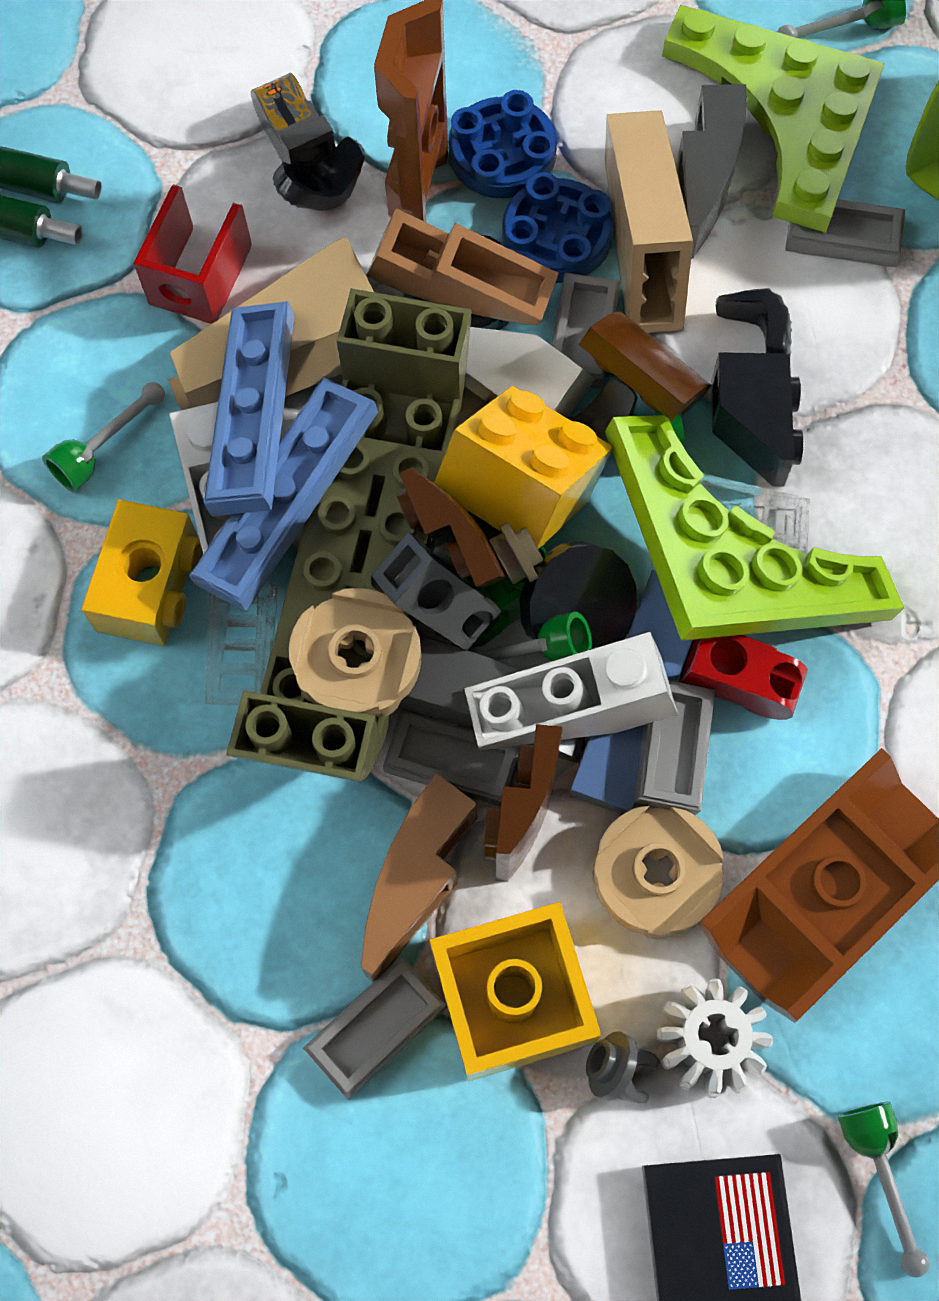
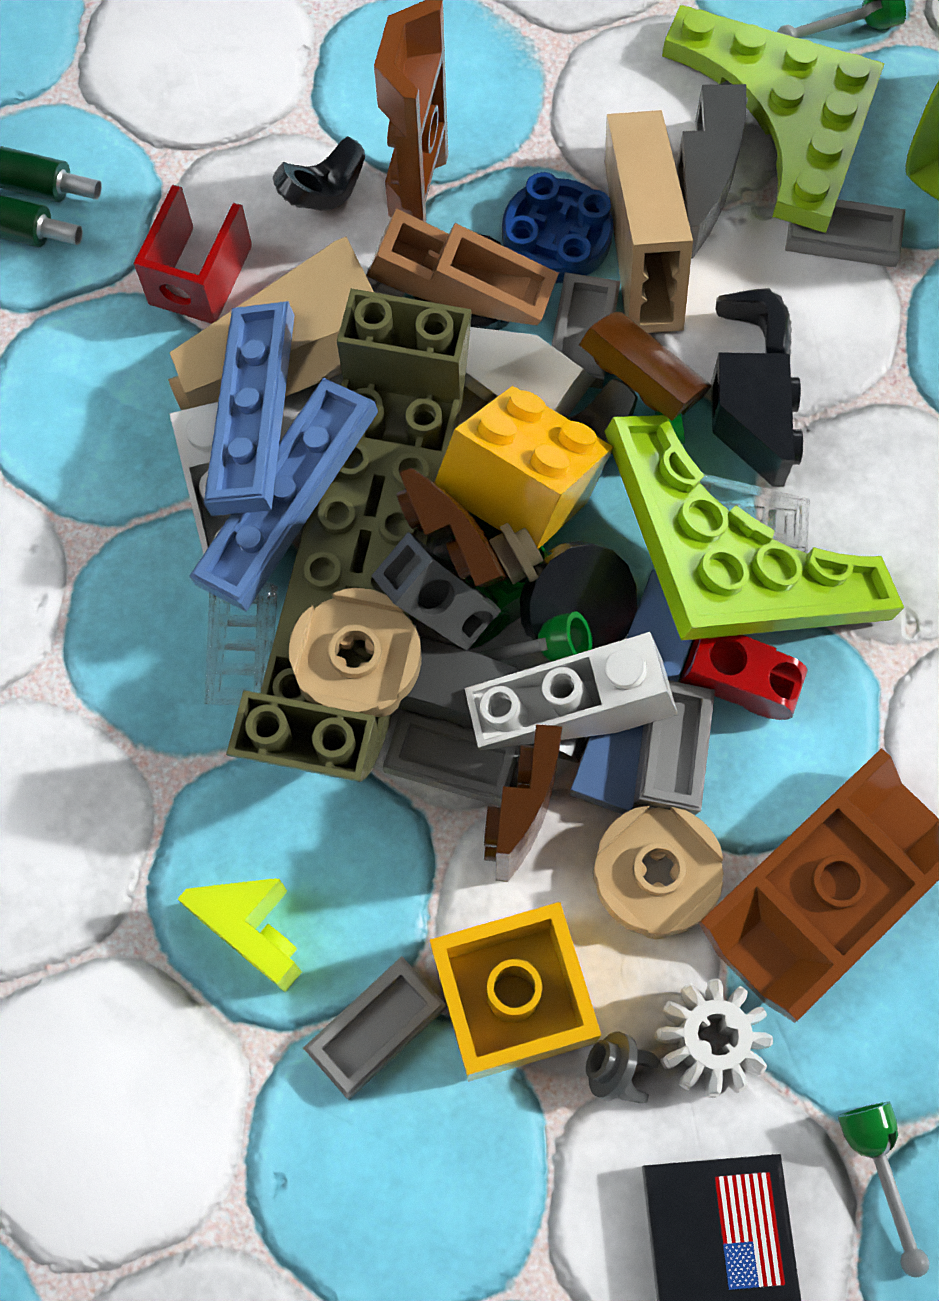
hinge [42,382,165,492] -> none
yellow brick [81,499,202,646] -> none
dark grey leg [250,72,336,166] -> none
medium nougat slope [361,772,477,982] -> none
blue tile [448,90,557,198] -> none
none -> neon yellow slope [177,879,302,992]

